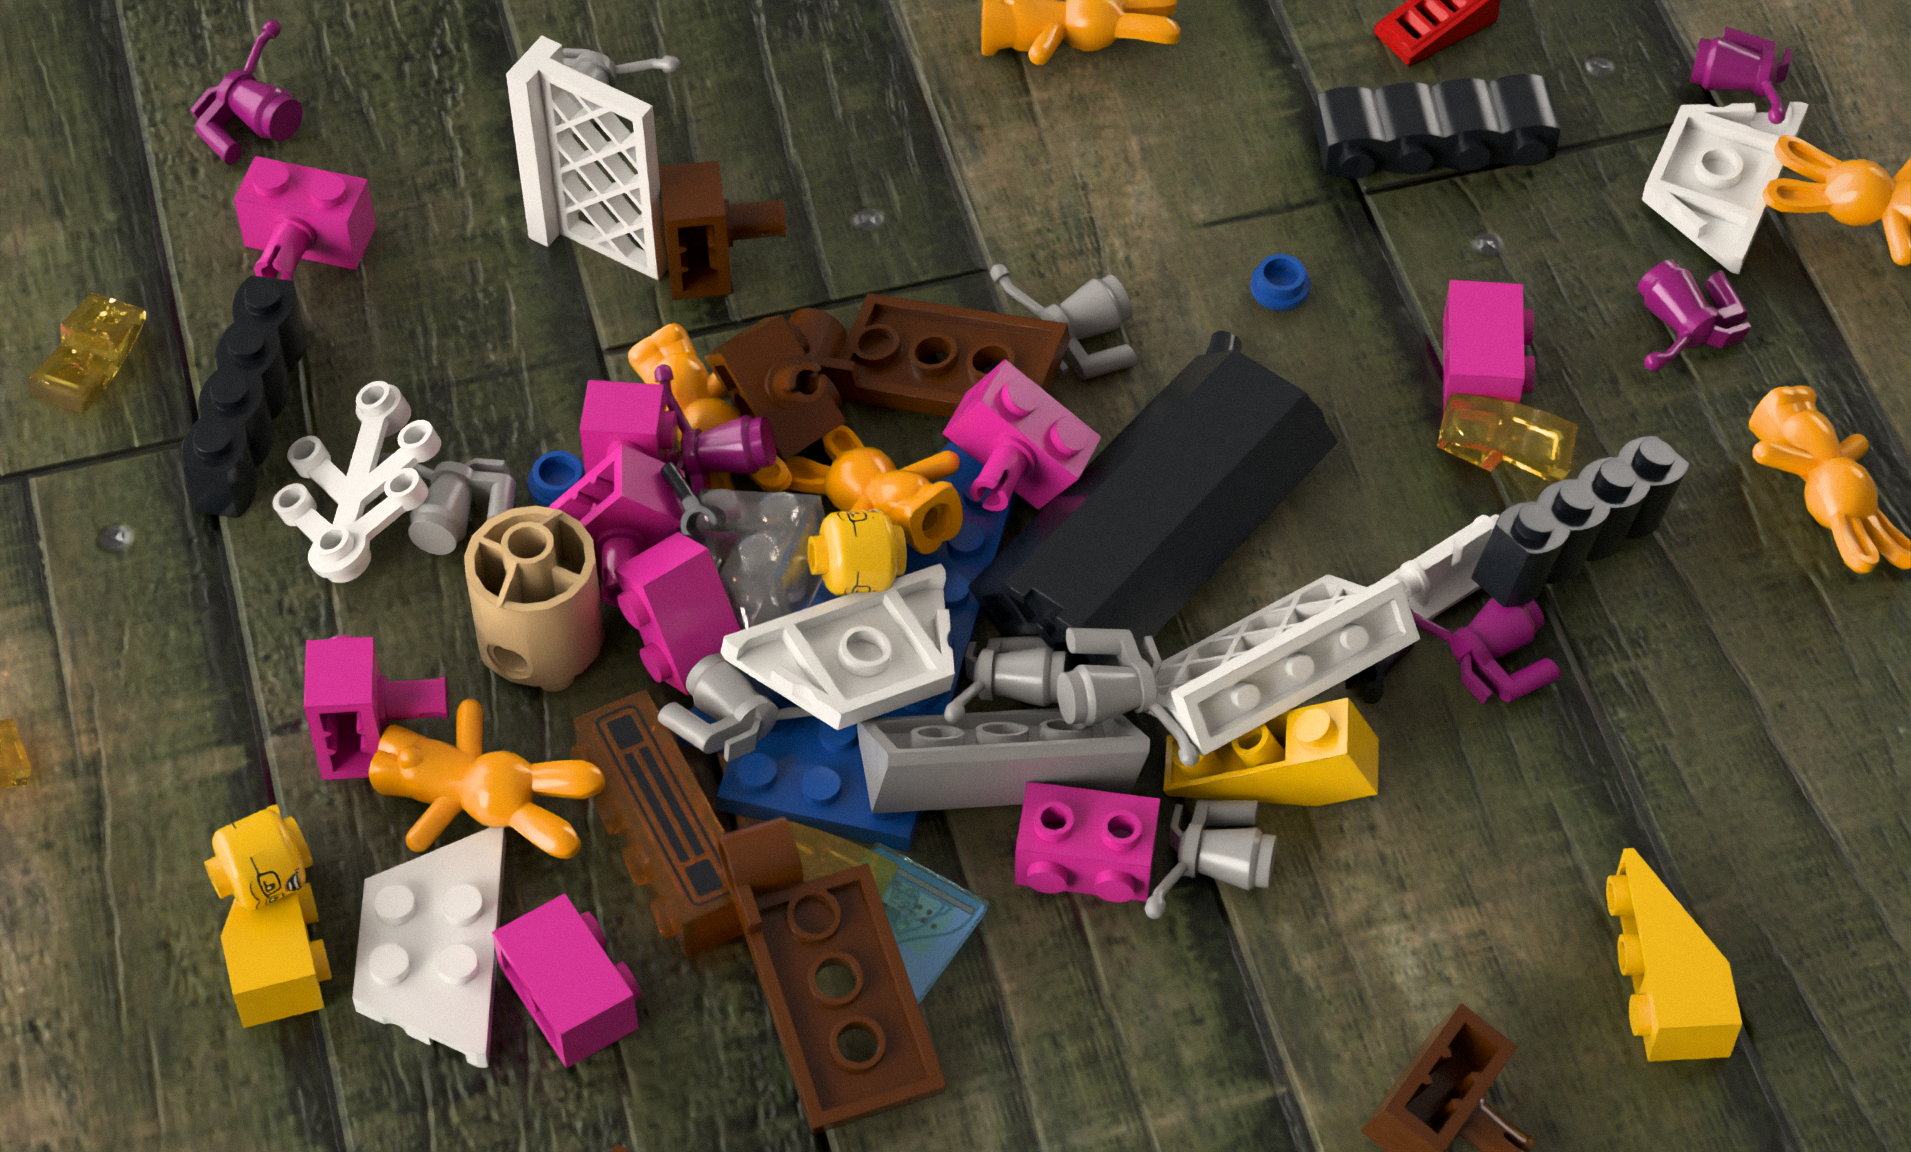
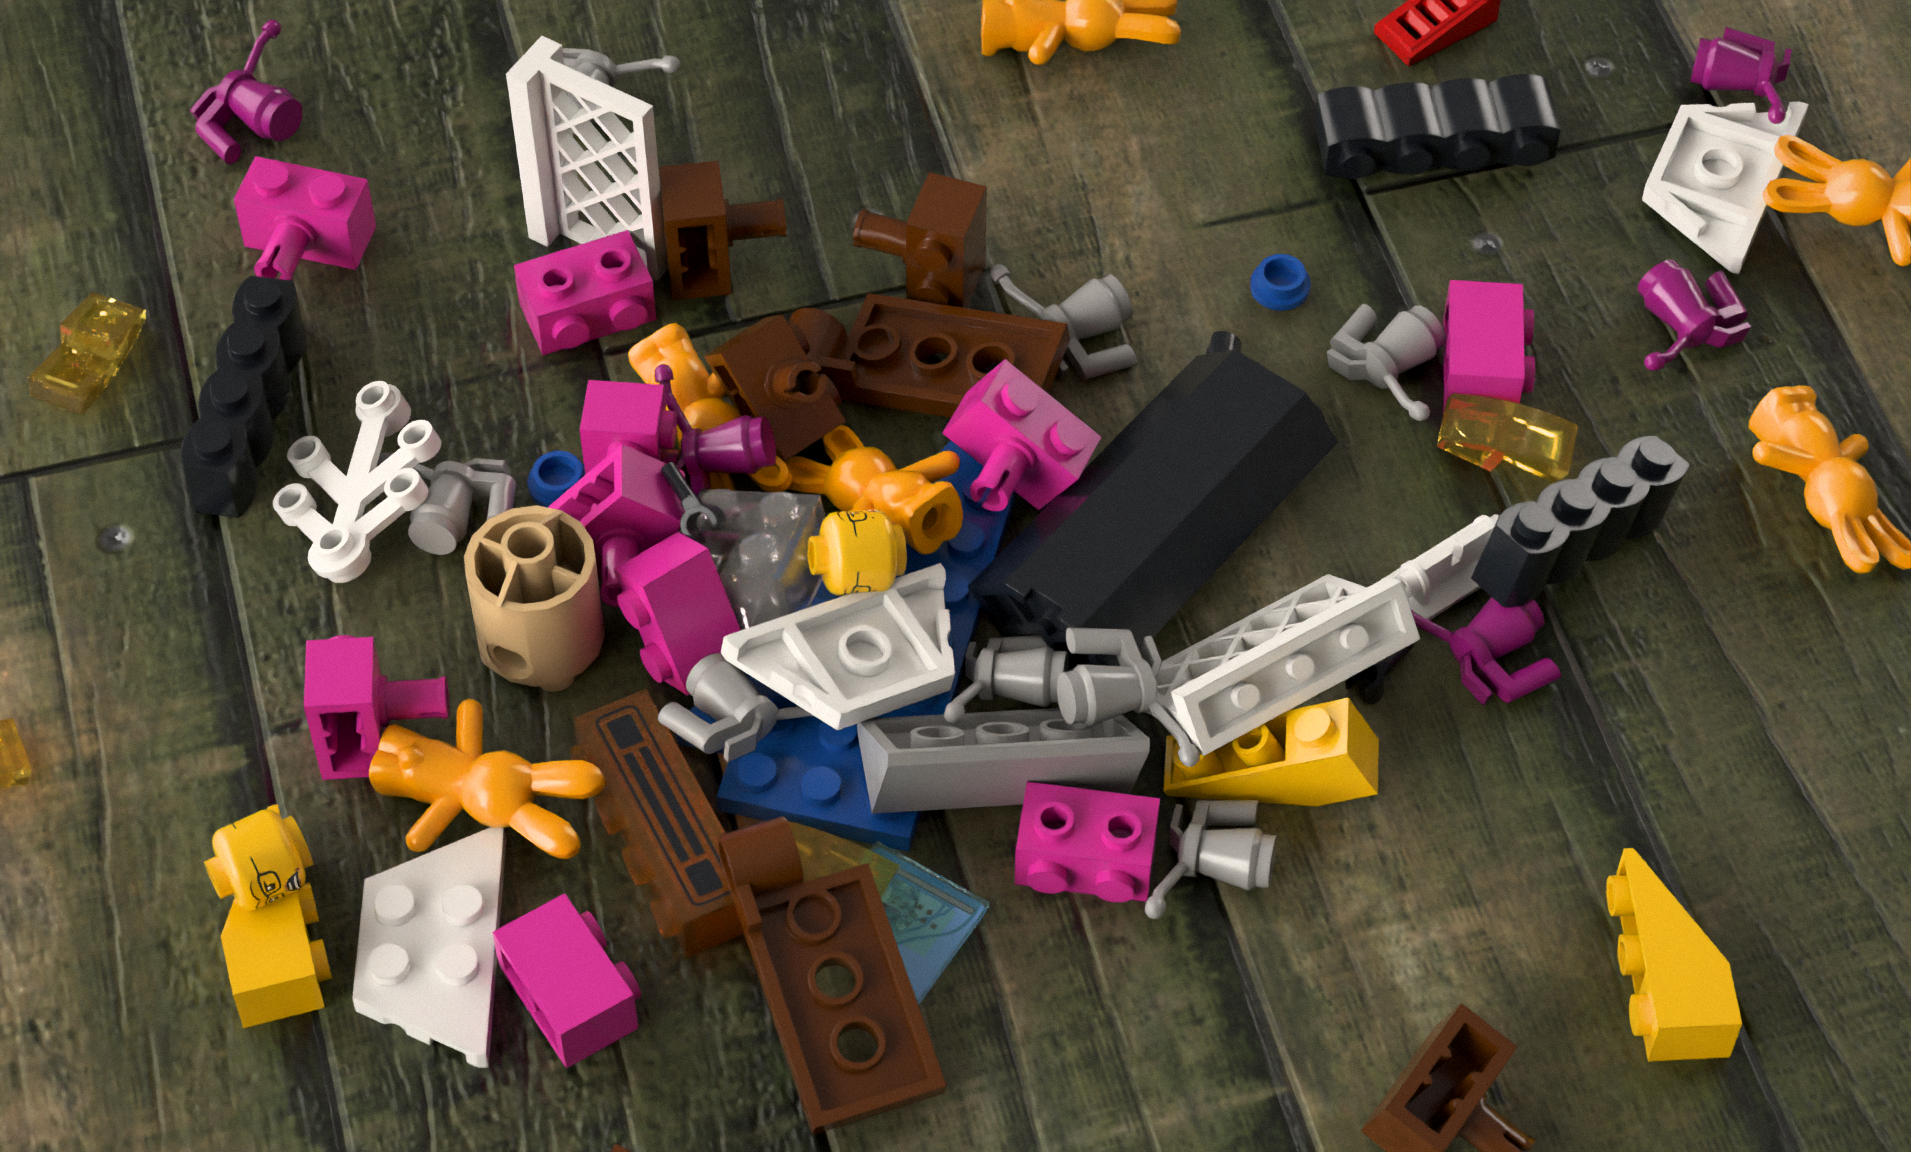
none -> dark pink brick [514,230,657,355]
none -> reddish brown brick [853,172,987,308]
none -> light grey piece [1326,304,1446,421]

